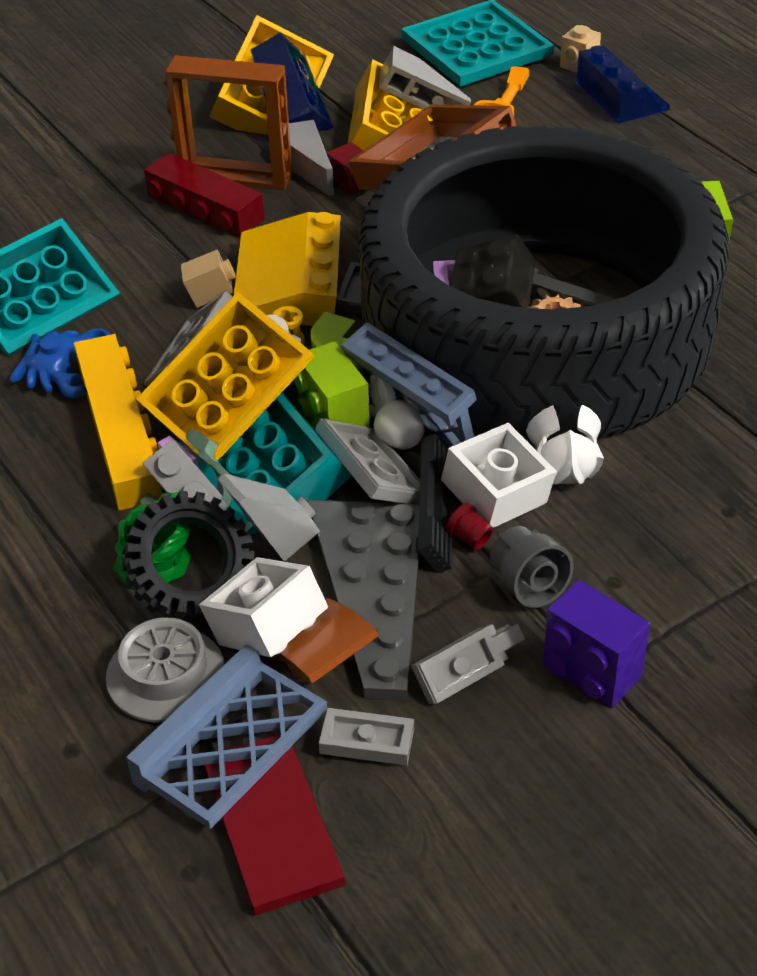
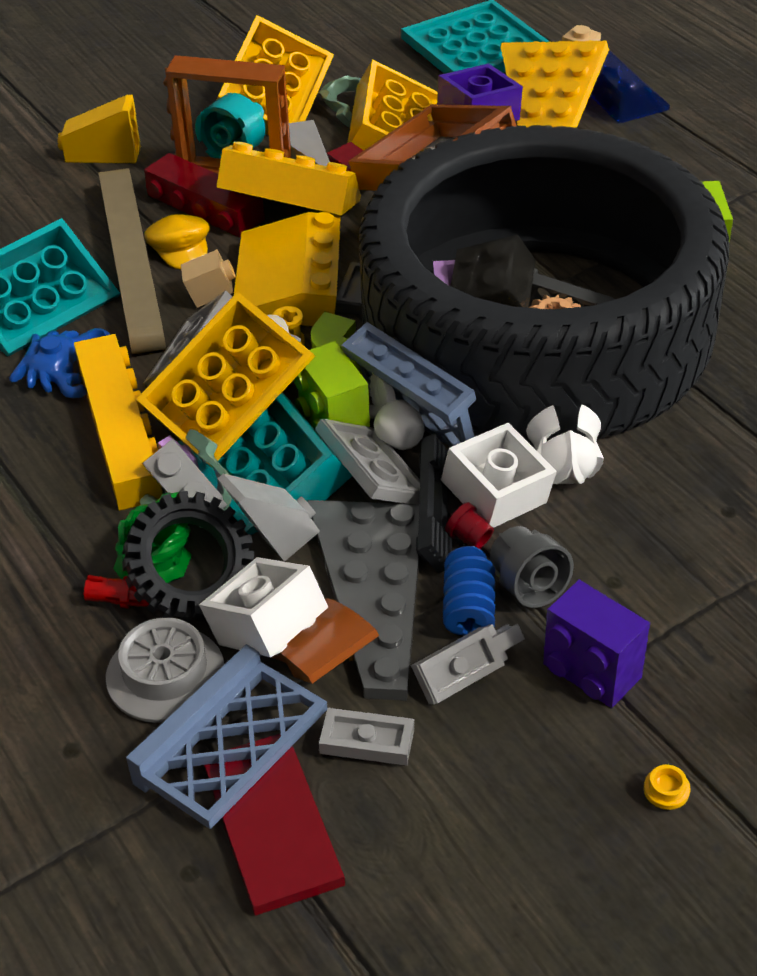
clear blue slope [251,32,334,131] -> none
light grey slope [379,46,471,109] -> none
none -> yellow slope [58,95,141,163]
none -> red pin [84,575,149,609]
none -> dark tan beam [98,168,166,355]
none -> yellow piece [144,214,210,269]
none -> teal brick [195,93,265,158]
none -> yellow slope [217,142,361,216]
none -> sand green helmet [319,75,361,127]
none -> dark purple brick [437,63,523,121]
none -> blue piece [443,546,495,636]
none -> yellow wing [500,40,609,128]
none -> yellow plate [644,764,690,810]

